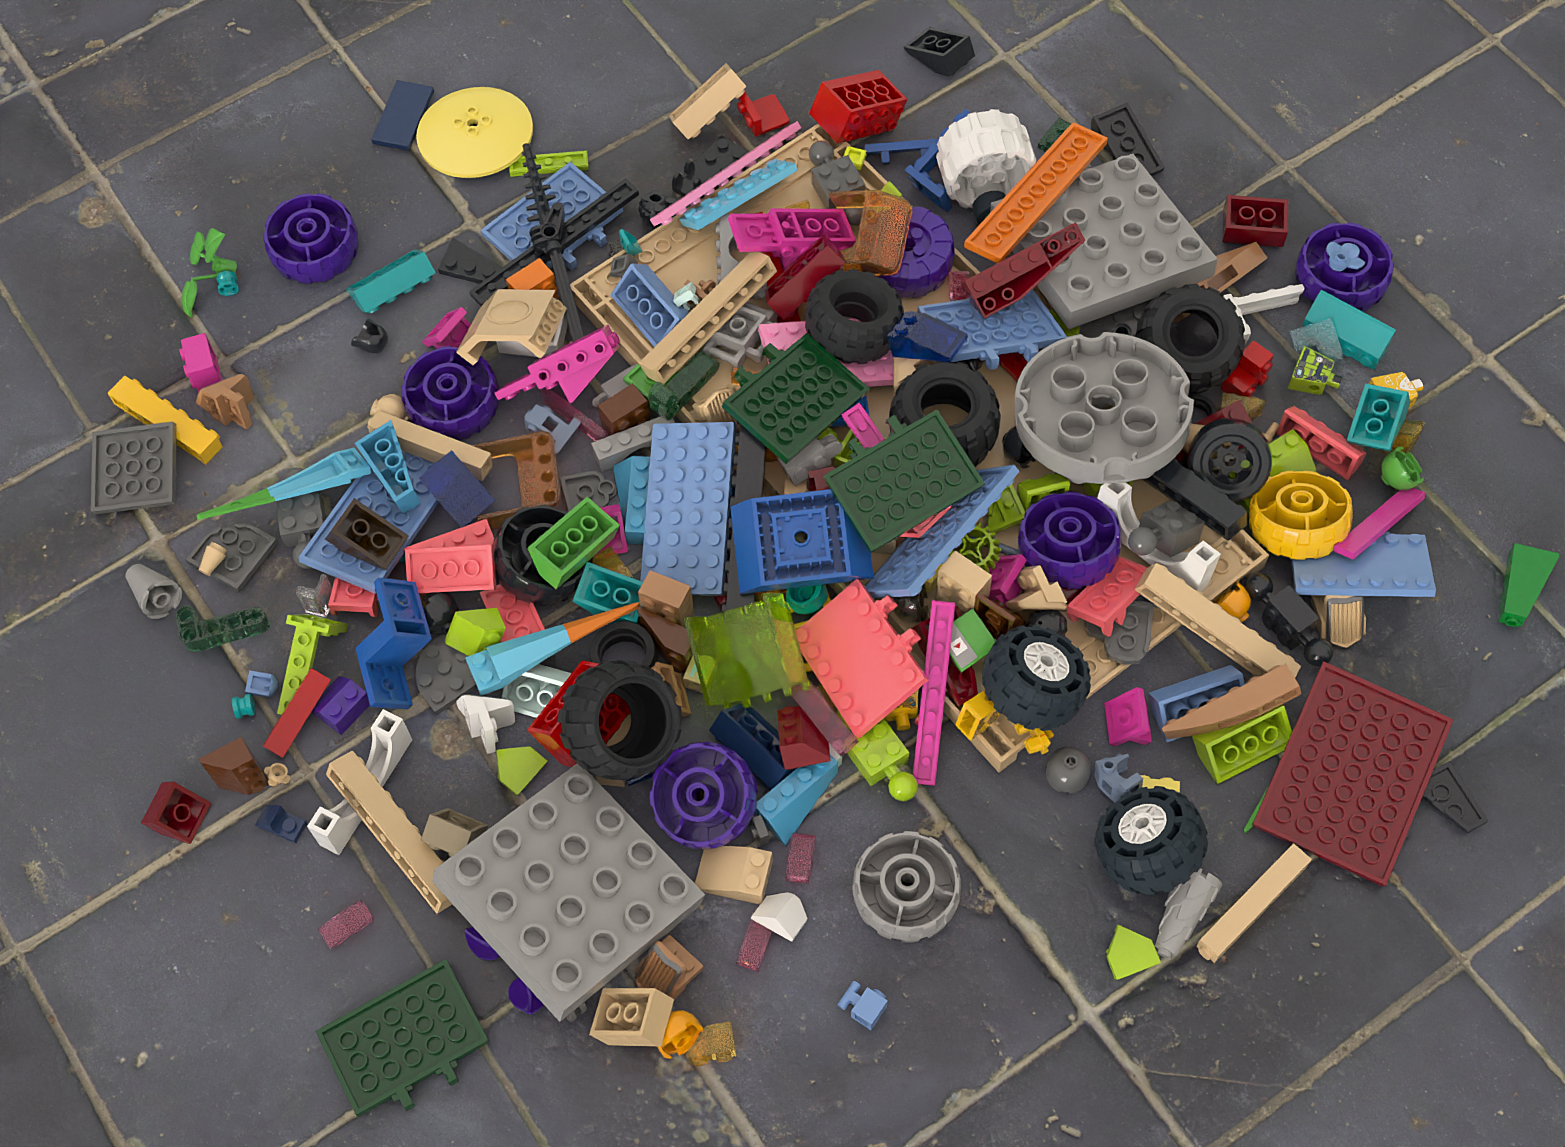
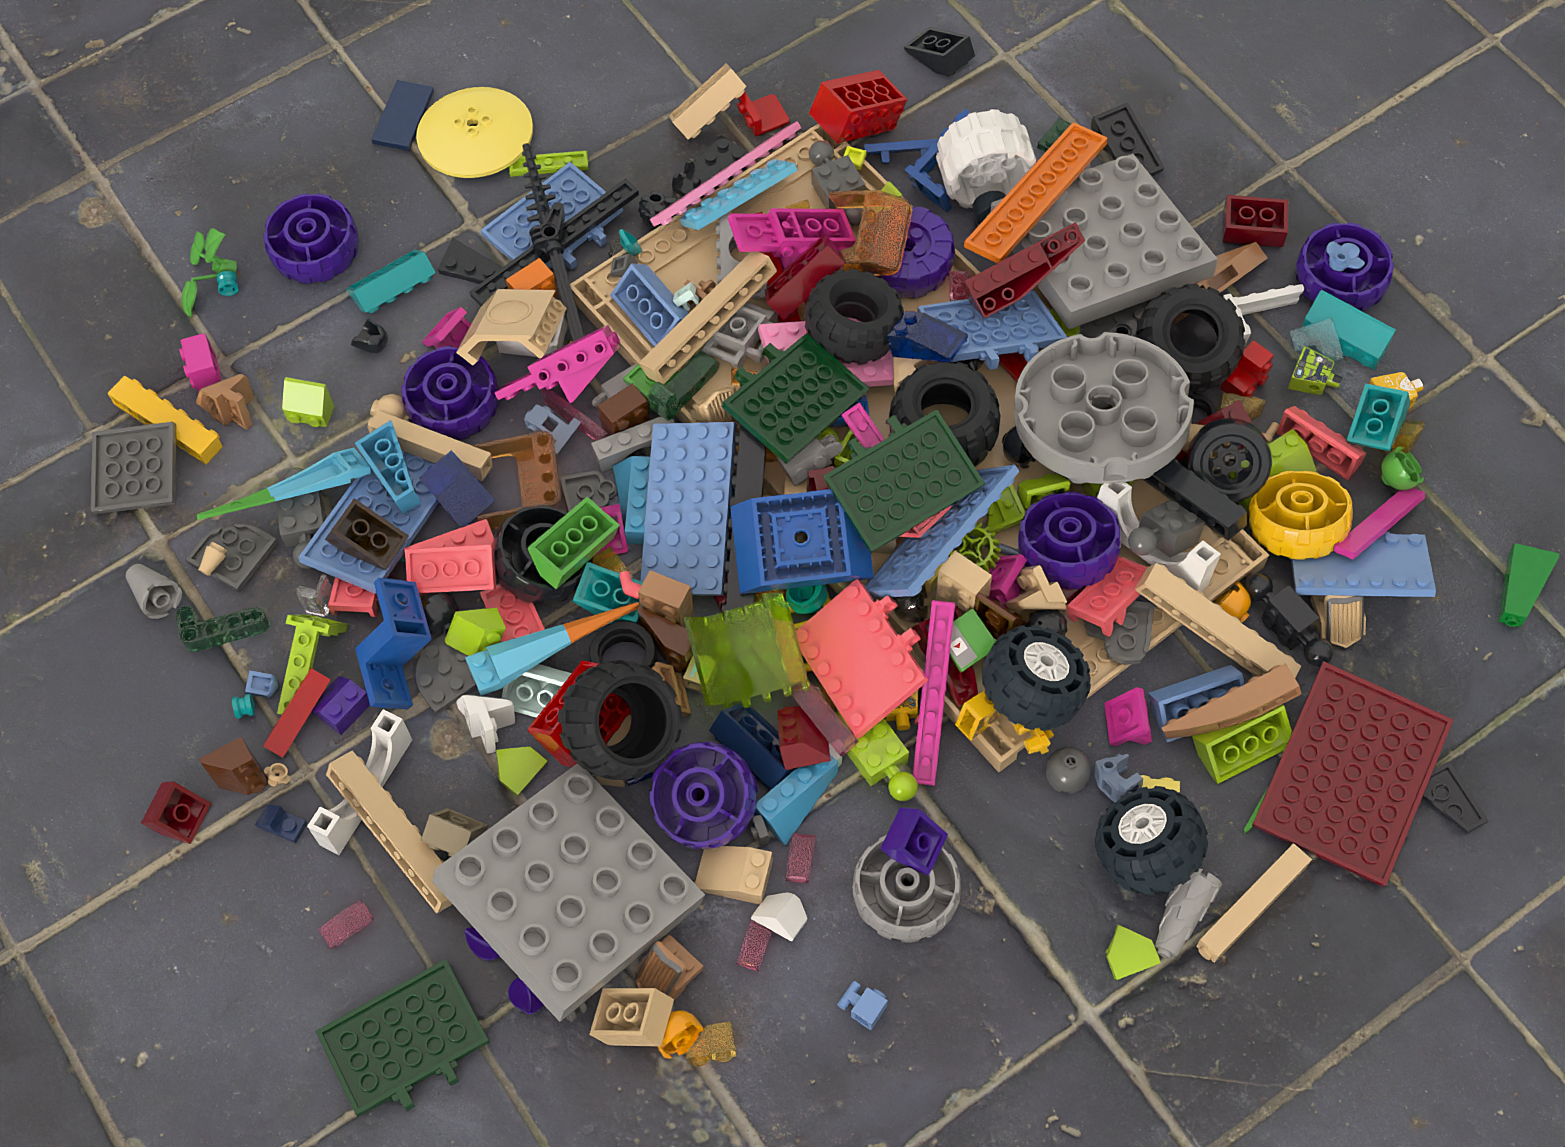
none -> slope [282,377,335,427]
none -> coral arm [619,571,641,599]
none -> dark purple slope [880,808,948,875]

